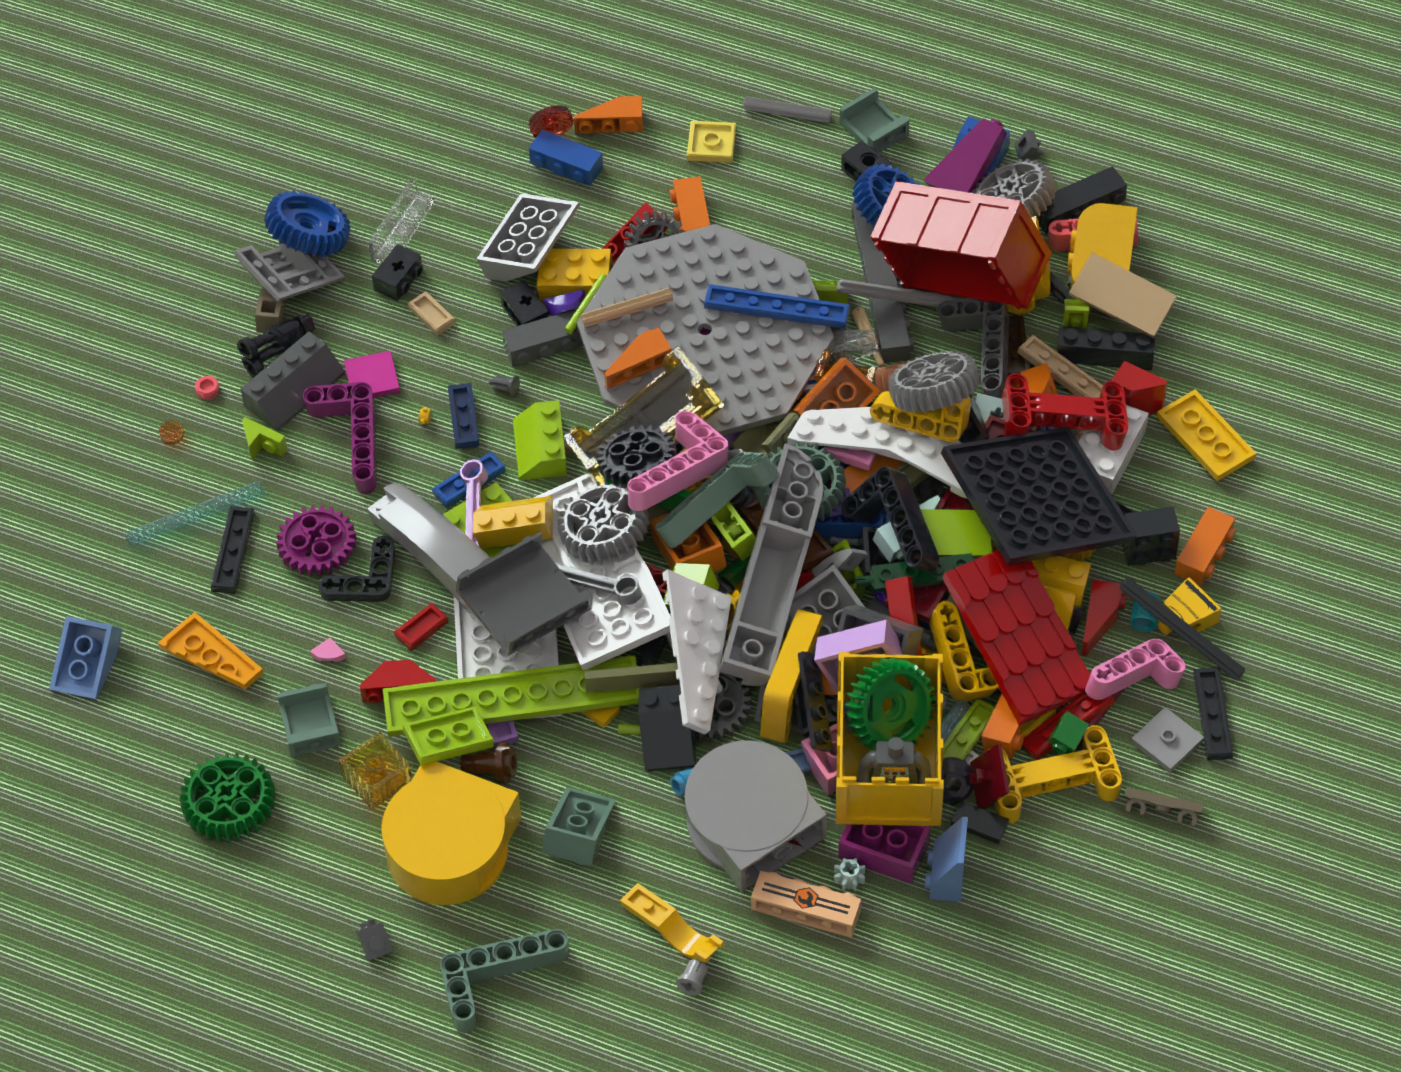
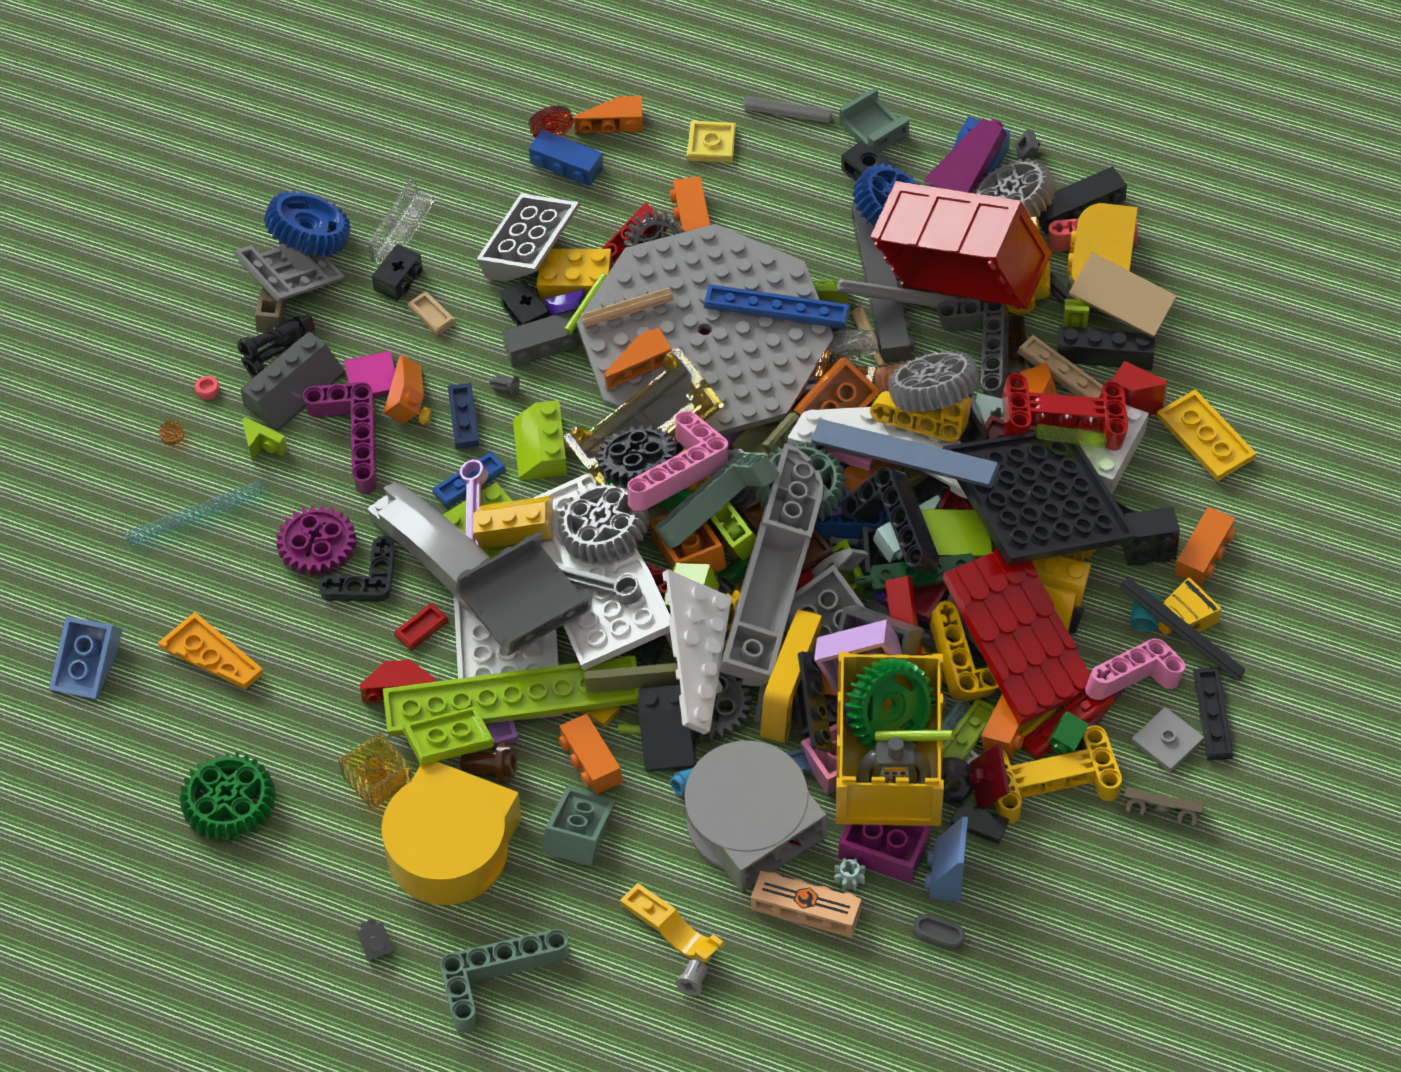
black tile [210,506,255,594] -> none
sand green panel [277,683,341,757] -> none
bright pink tile [310,638,346,662] -> none
red slope [1081,580,1127,656] -> none
none -> orange slope [383,355,424,425]
none -> orange brick [558,714,623,795]
none -> sand blue tile [811,419,1000,488]
none -> lime bar [875,730,954,741]
none -> dark grey tile [913,914,965,951]
none -> clear neon green axle [1035,424,1107,448]

